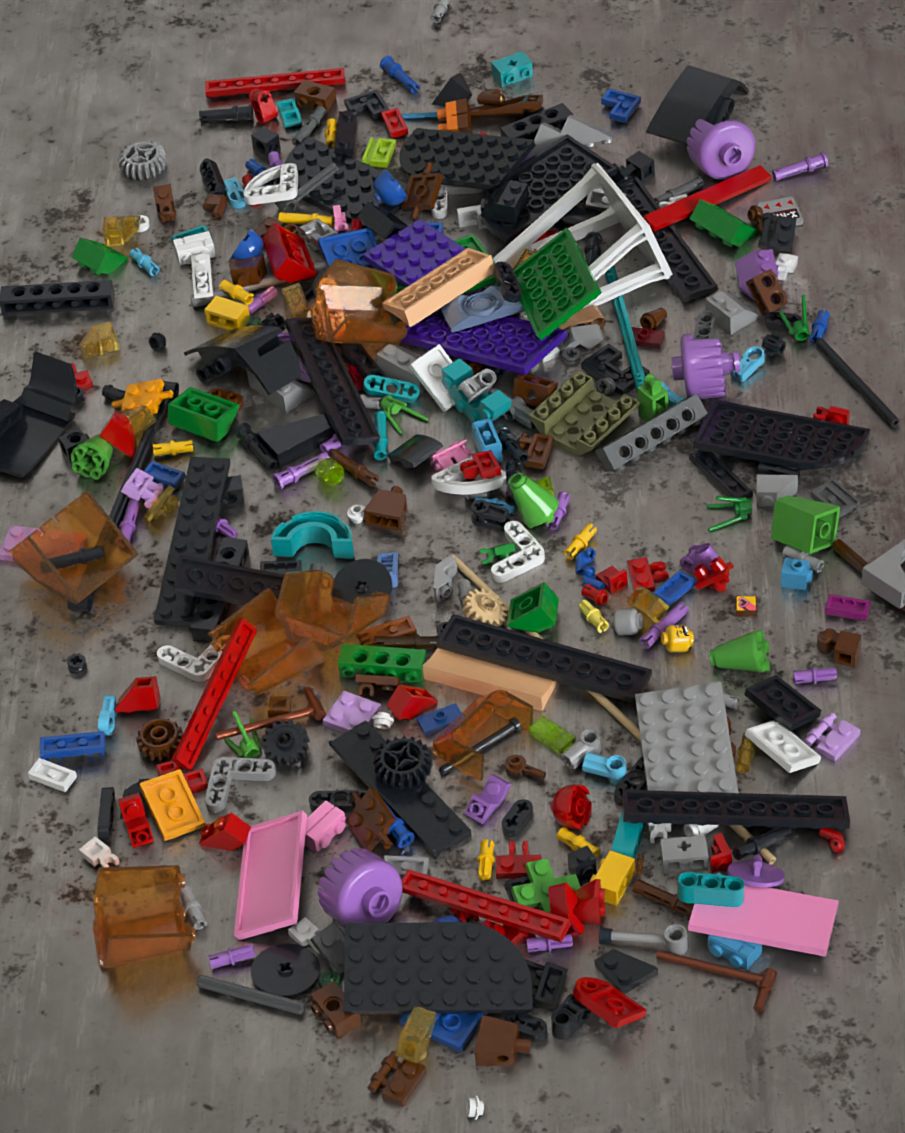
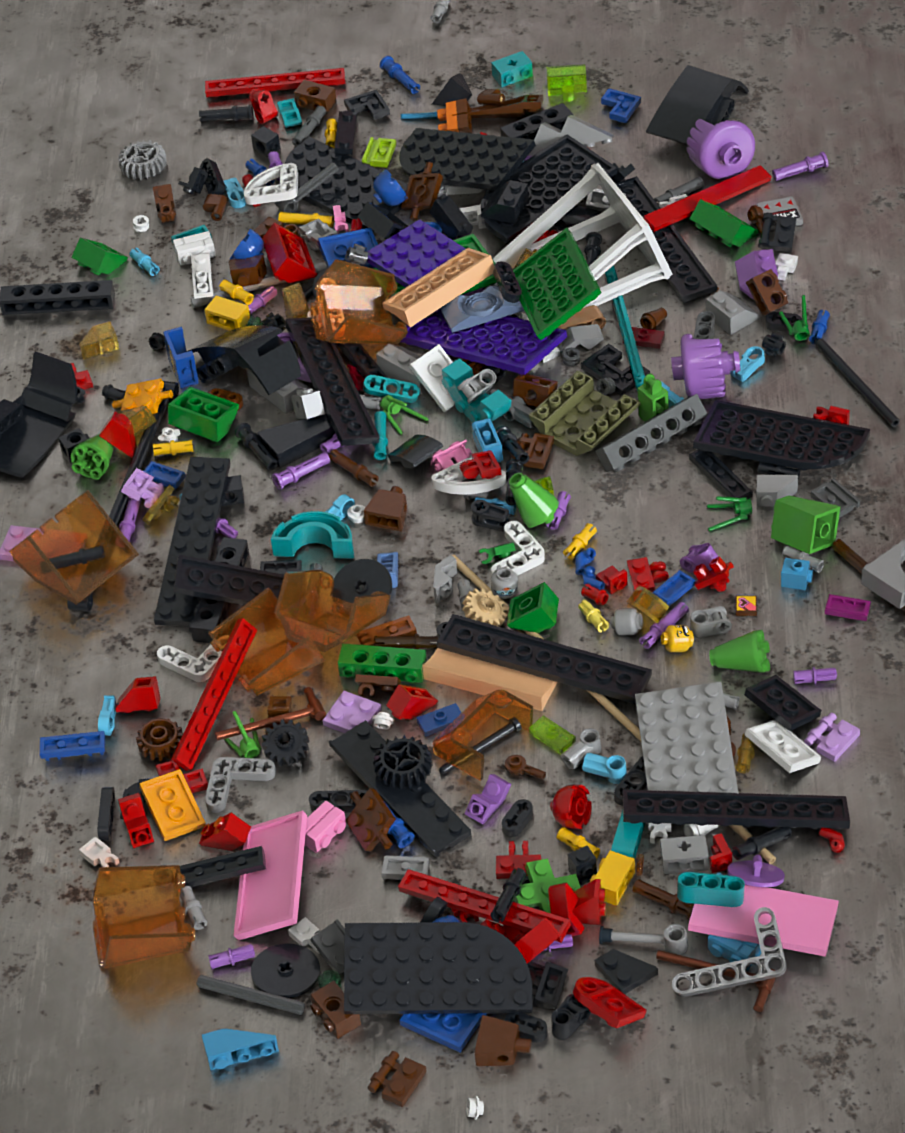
white plate [28,758,77,792] -> none
black bush [67,654,87,674] -> none
clear yellow slope [102,215,141,246] -> none
clear neon green head [315,458,344,487] -> none
medium lavender piece [318,848,402,927] -> none
red plate [381,108,408,138] -> none
clear yellow slope [395,1006,437,1063] -> none
yellow axle [477,839,495,881] -> none
black brick [626,151,655,182] -> none
reddish brown brick [817,628,861,668] -> none
none -> white plate [158,427,180,443]
none -> blue panel [163,326,199,389]
none -> black plate [176,846,266,890]
none -> black bracket [178,167,208,194]
none -> dark azure slope [202,1028,279,1070]
none -> brick [290,388,325,419]
none -> medium azure piece [325,494,355,521]
none -> dark grey gear [345,244,368,268]
none -> black beam [420,897,448,923]
none -> black brick [429,194,474,240]
none -> black pin [490,868,526,923]
none -> light grey head [491,568,518,599]
none -> red slope [514,918,561,964]
none -> clear neon green piece [546,64,587,102]
none -> light grey beam [672,907,787,997]
none -> light grey piece [690,606,732,638]

